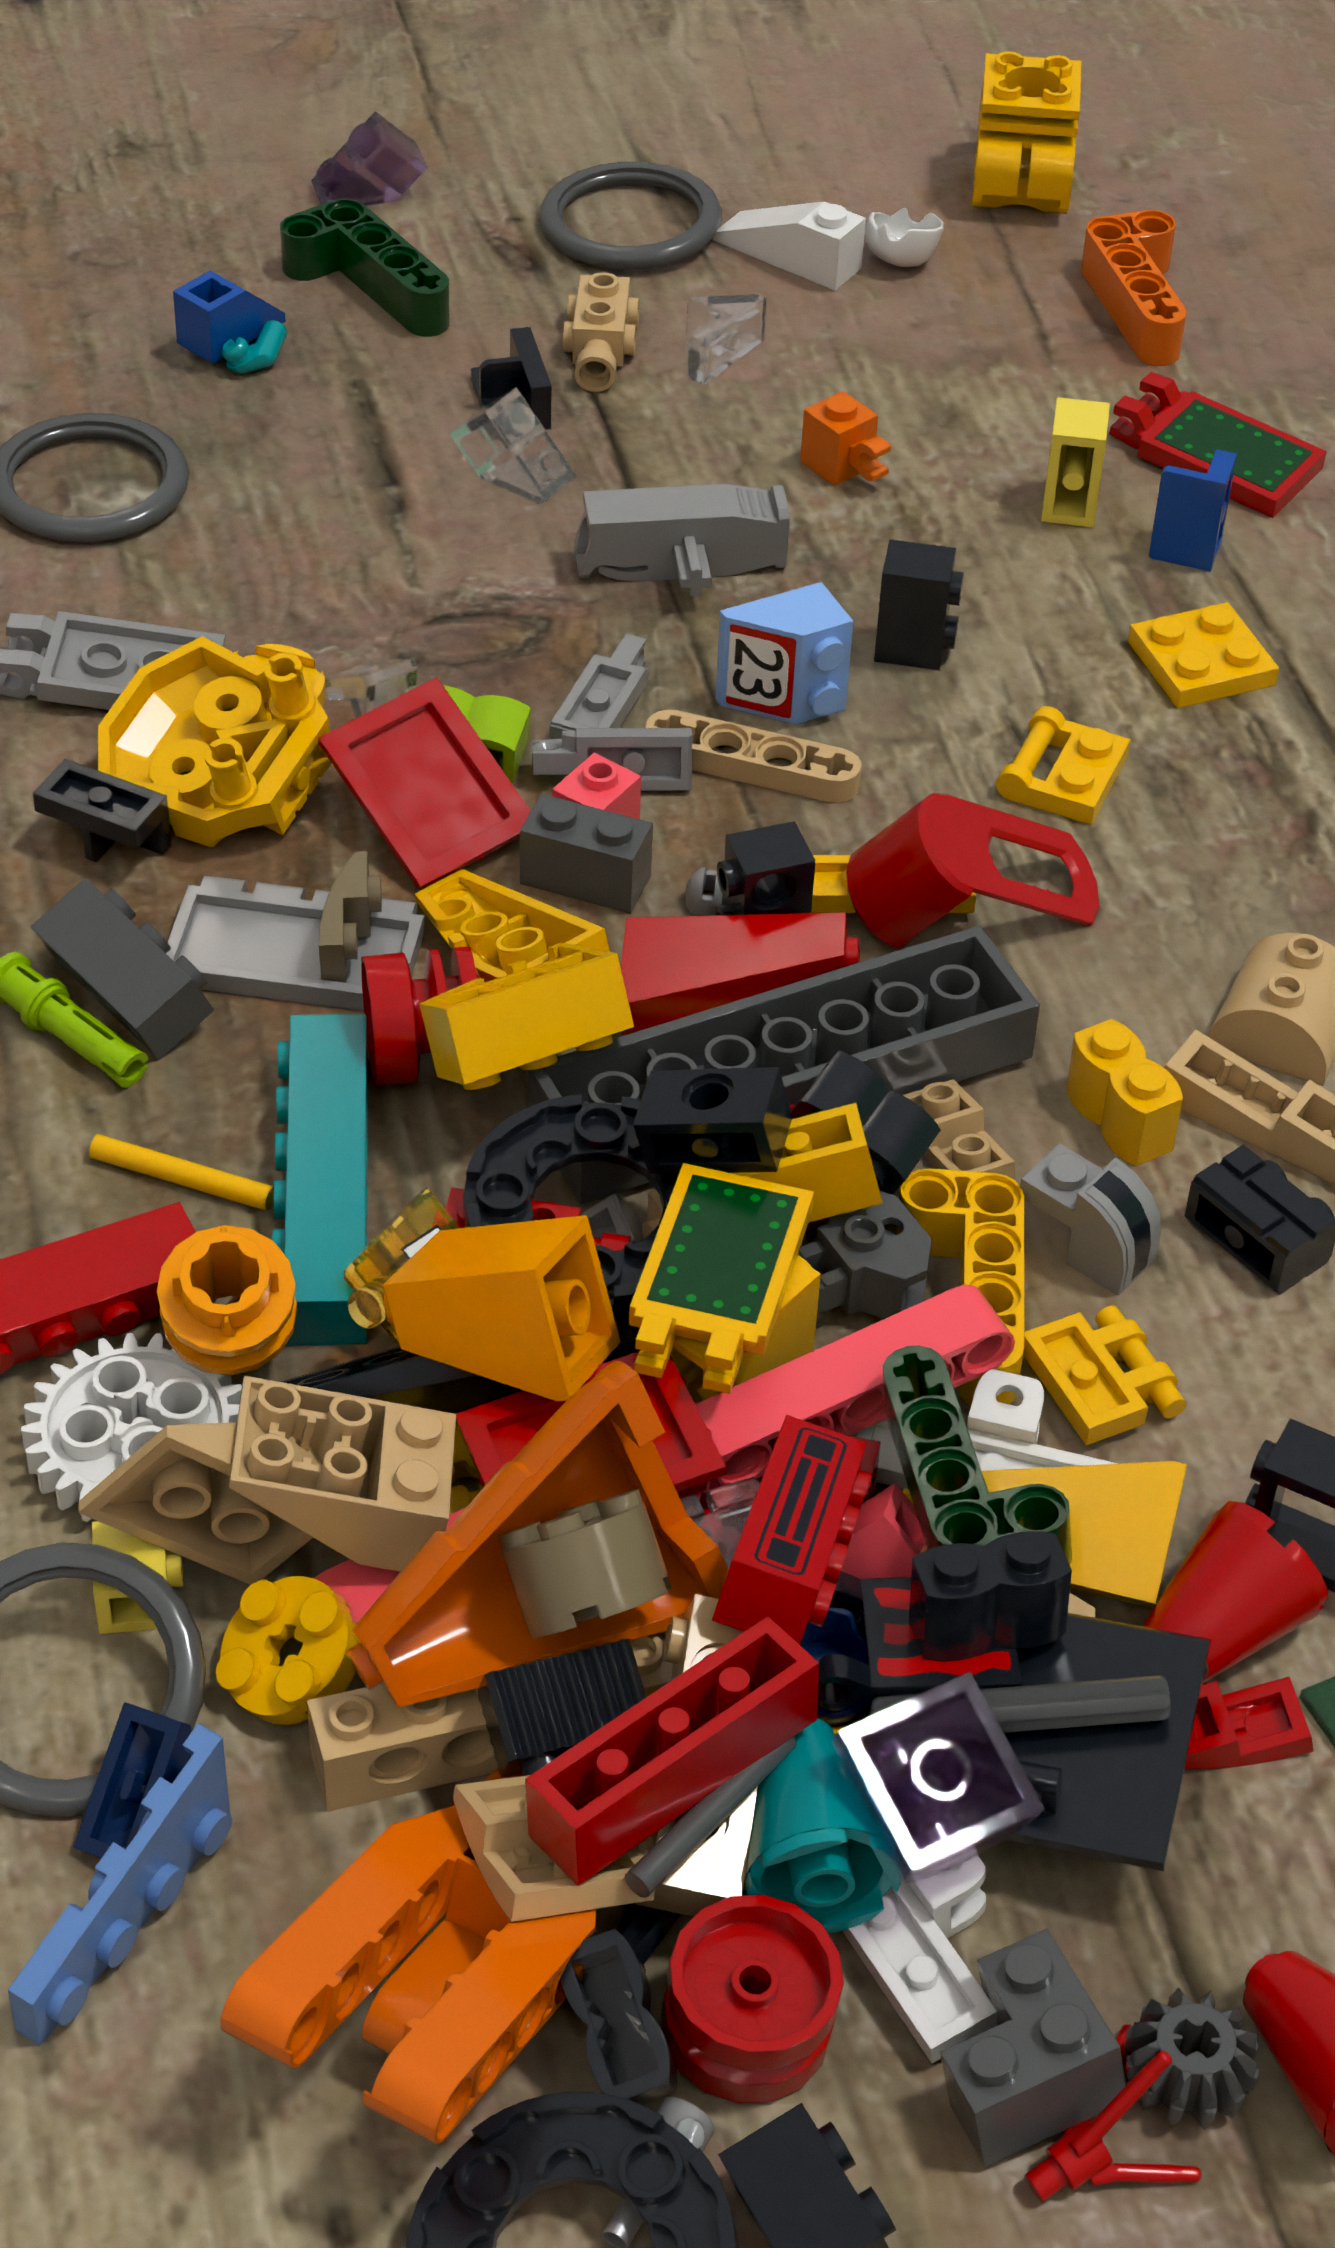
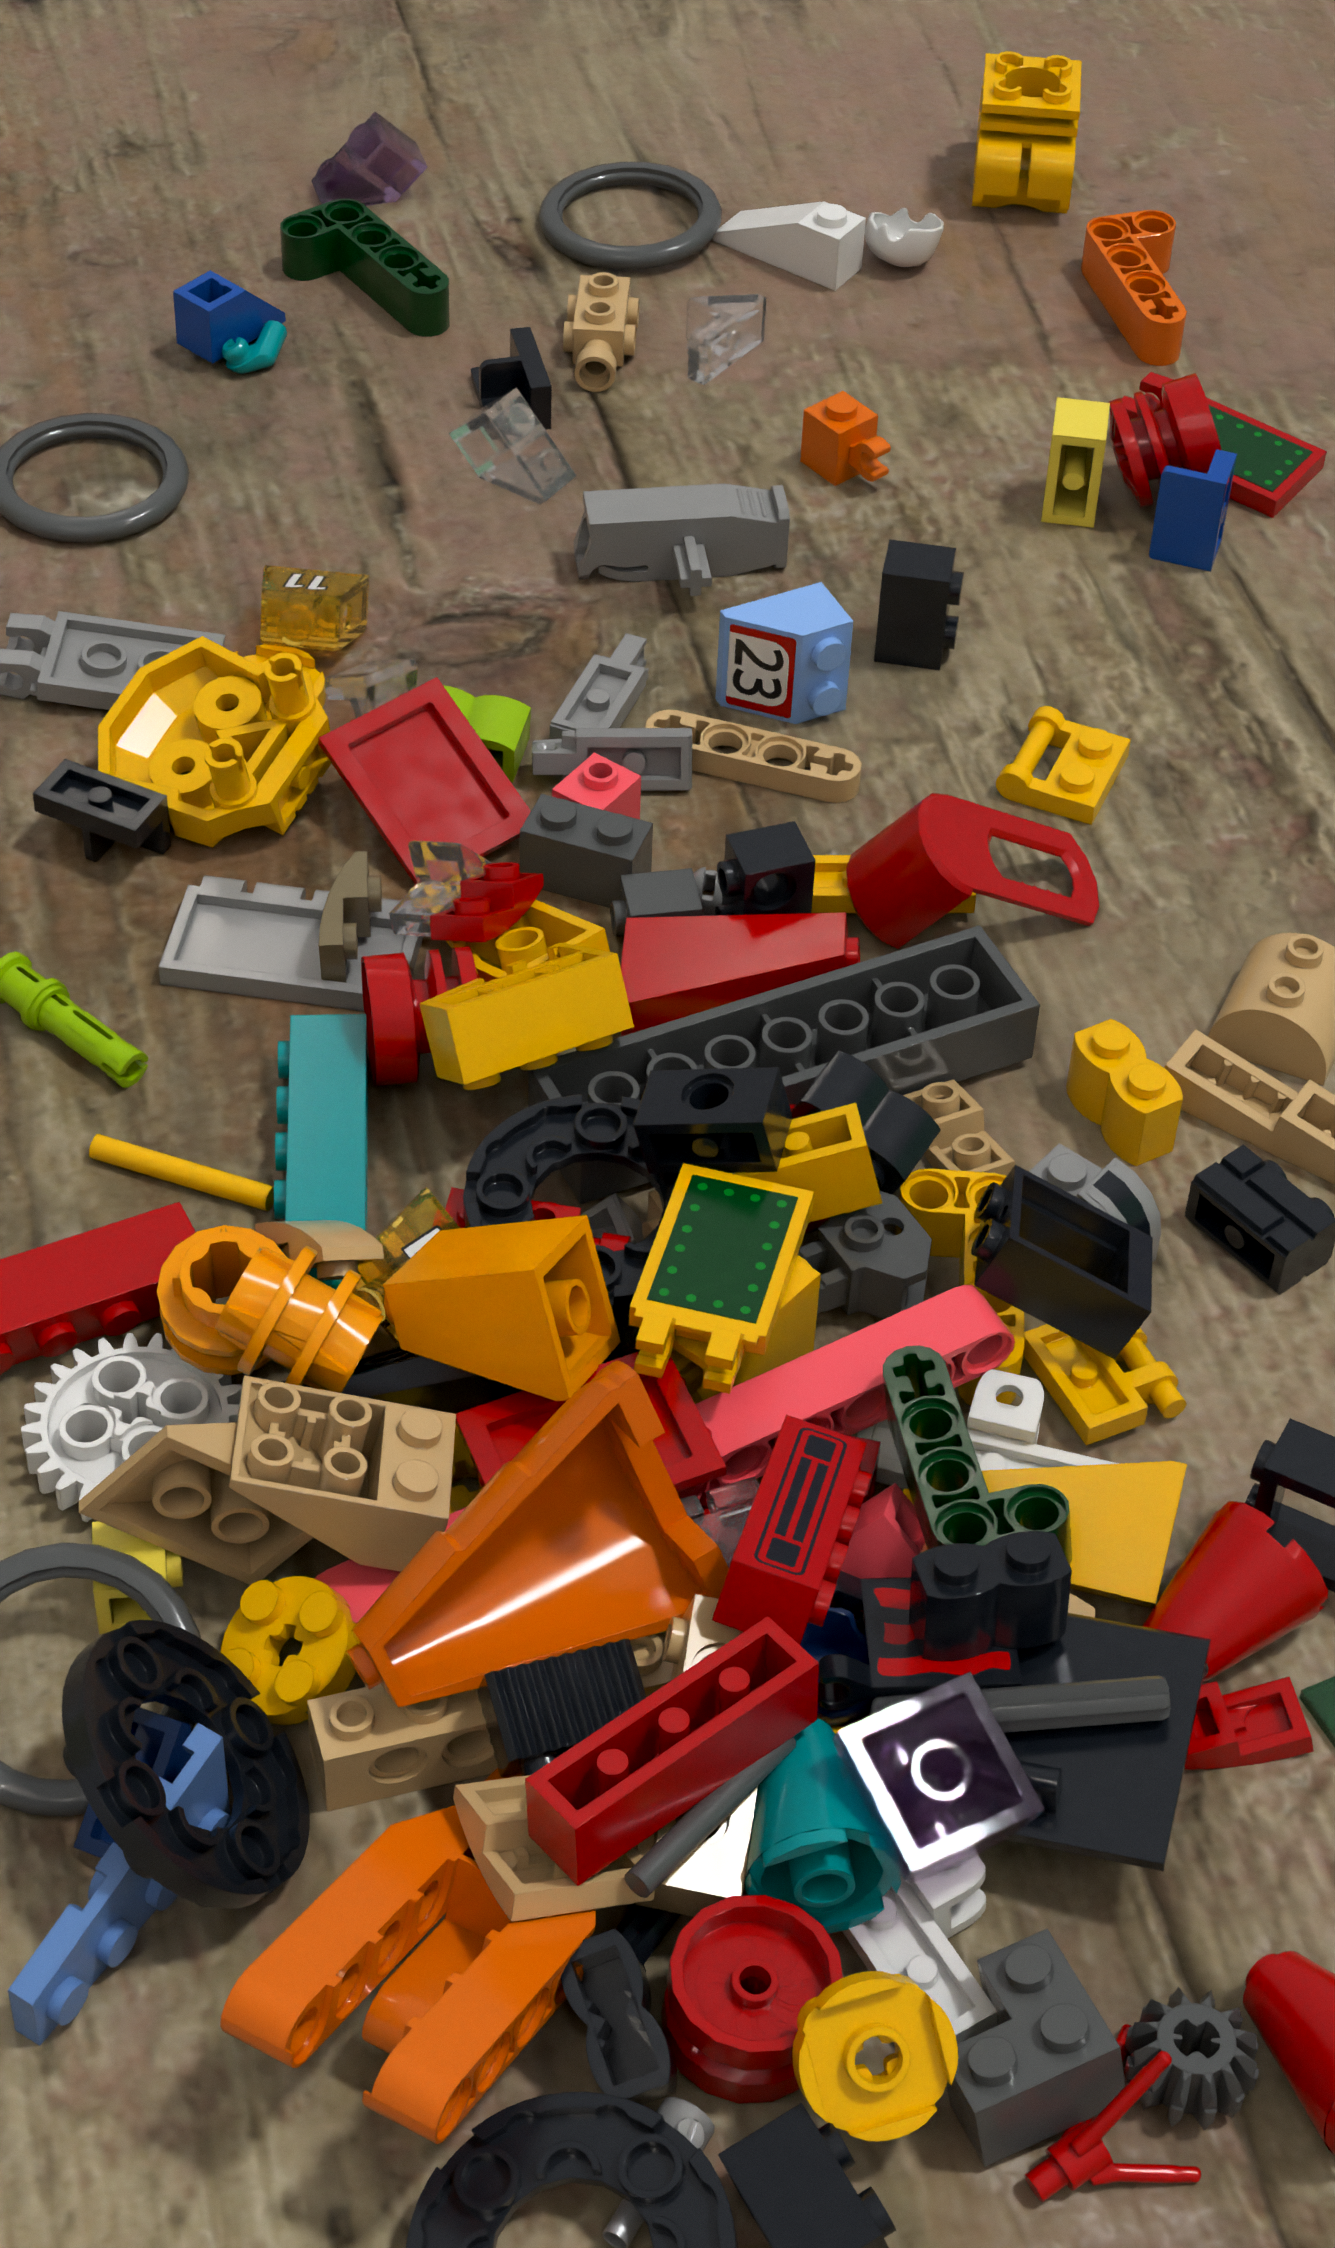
dark grey brick [30,878,214,1060] -> none
dark tan brick [498,1489,672,1638] -> none
yellow plate [1128,602,1279,709] -> none
none -> black plate [62,1620,310,1909]
none -> light orange piece [215,1245,384,1393]
none -> tan slope [255,1220,384,1280]
none -> clear yellow torso [260,565,369,651]
none -> clear slope [389,841,491,937]
none -> red slope [430,862,544,943]
none -> dark grey brick [610,868,703,937]
none -> yellow plate [792,1971,958,2142]
none -> black window [971,1164,1153,1359]
none -> red wheel [1108,373,1222,509]

